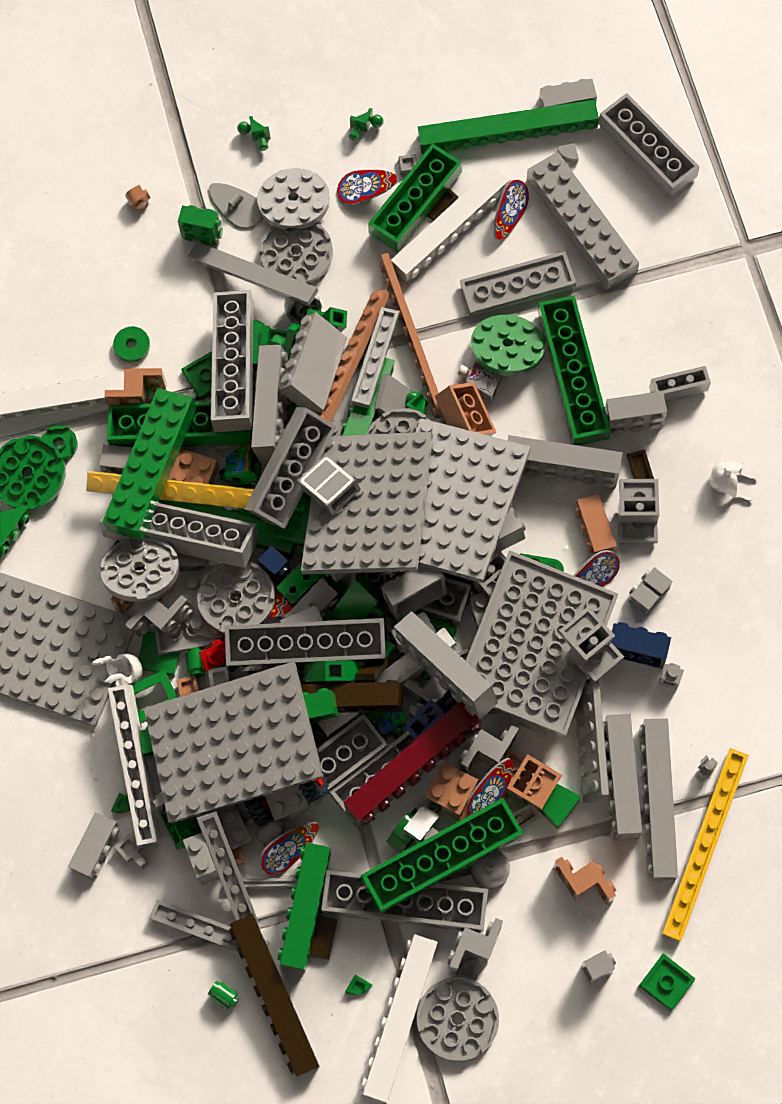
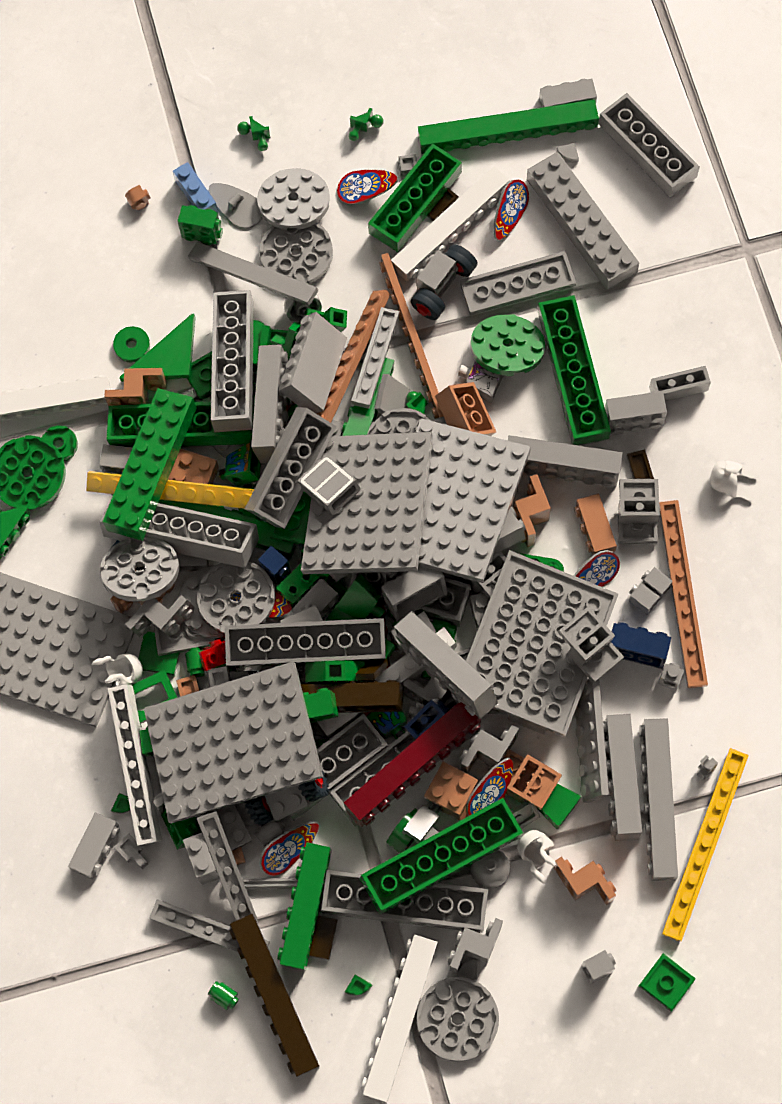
none -> green tile [119,314,196,382]
none -> medium blue brick [173,162,218,212]
none -> brick [410,244,478,320]
none -> nougat bracket [513,474,551,547]
none -> white hair [517,830,556,884]
none -> nougat plate [659,500,708,688]

